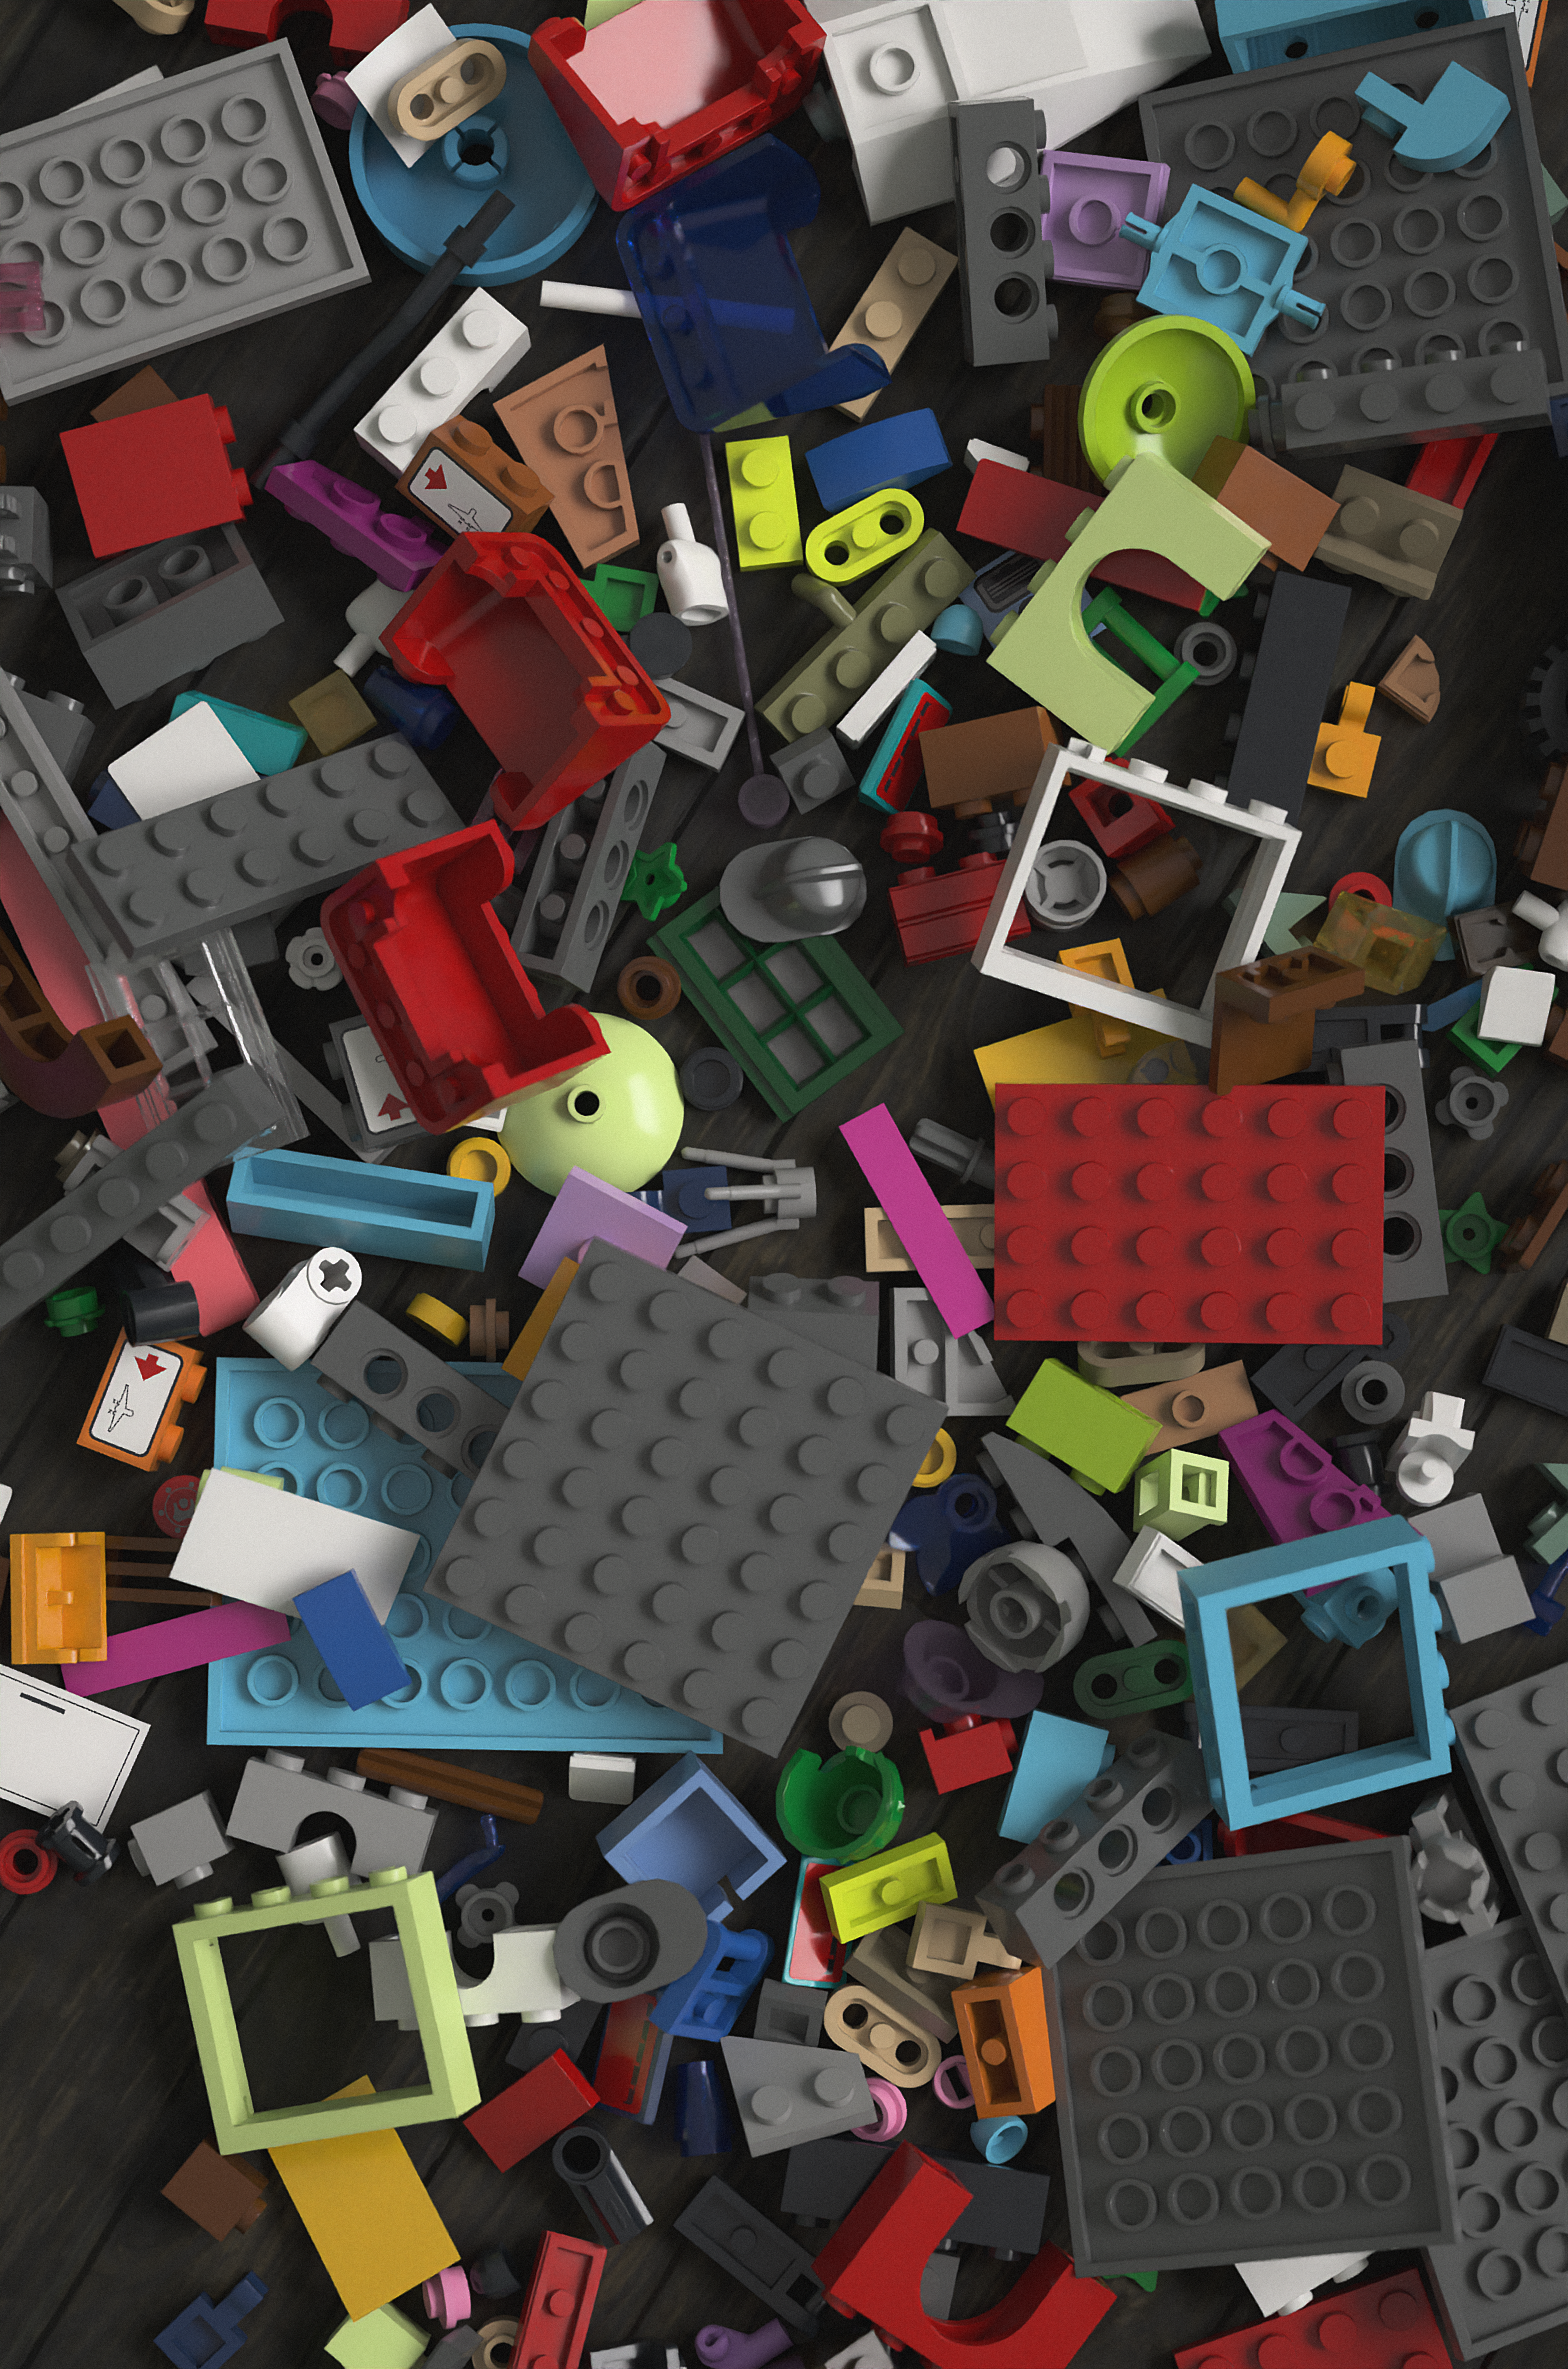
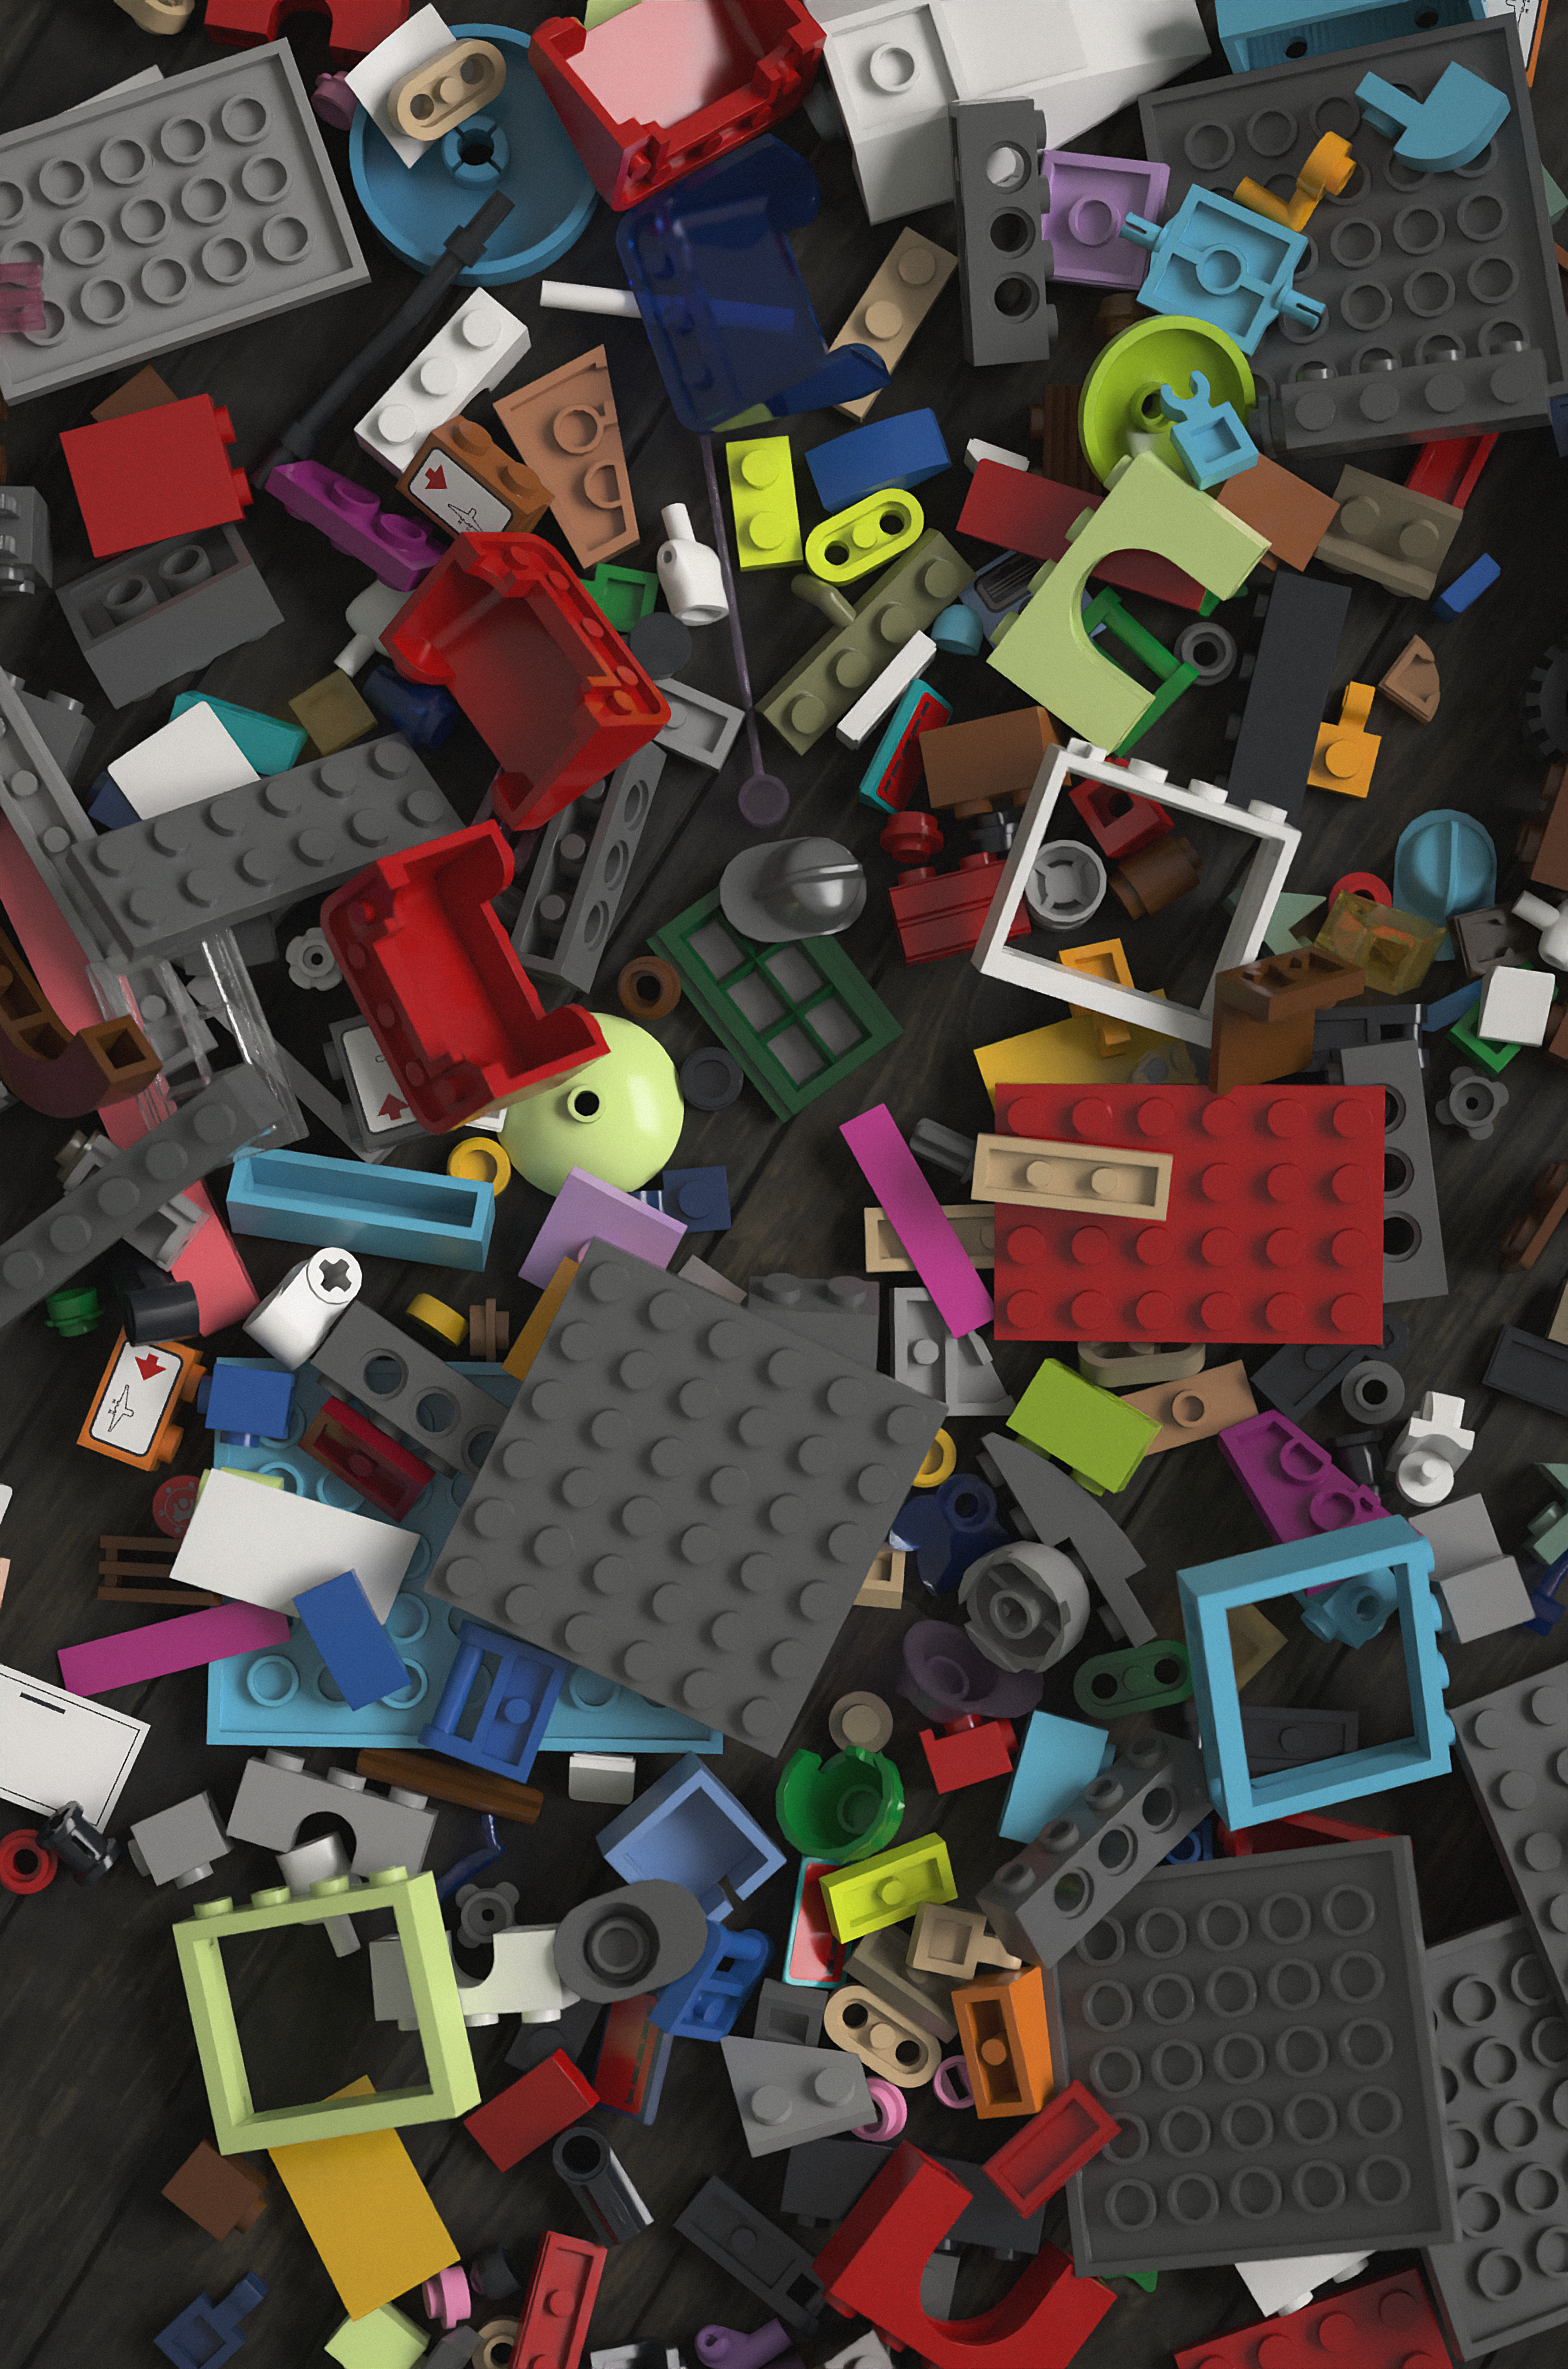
light orange hinge [10,1532,107,1664] -> none
green plate [619,842,687,922] -> none
light grey plant [673,1147,816,1259] -> none
clear blue cone [673,2060,737,2158] -> none
dark grey plate [769,725,856,815] -> none
medium azure hinge [970,2115,1028,2164] -> none
white tile [1112,1525,1203,1632] -> none
yellowish green brick [1133,1449,1229,1541] -> none
light grey plate [1409,1782,1507,1938] -> none
green plate [1438,1192,1509,1274] -> none
none -> blue brick [197,1363,299,1448]
none -> dark red plate [297,1395,436,1524]
none -> blue plate [417,1619,571,1783]
none -> tan plate [971,1133,1173,1221]
none -> red tile [980,2079,1123,2219]
none -> medium azure plate [1159,370,1259,491]
none -> blue tile [1431,553,1501,623]

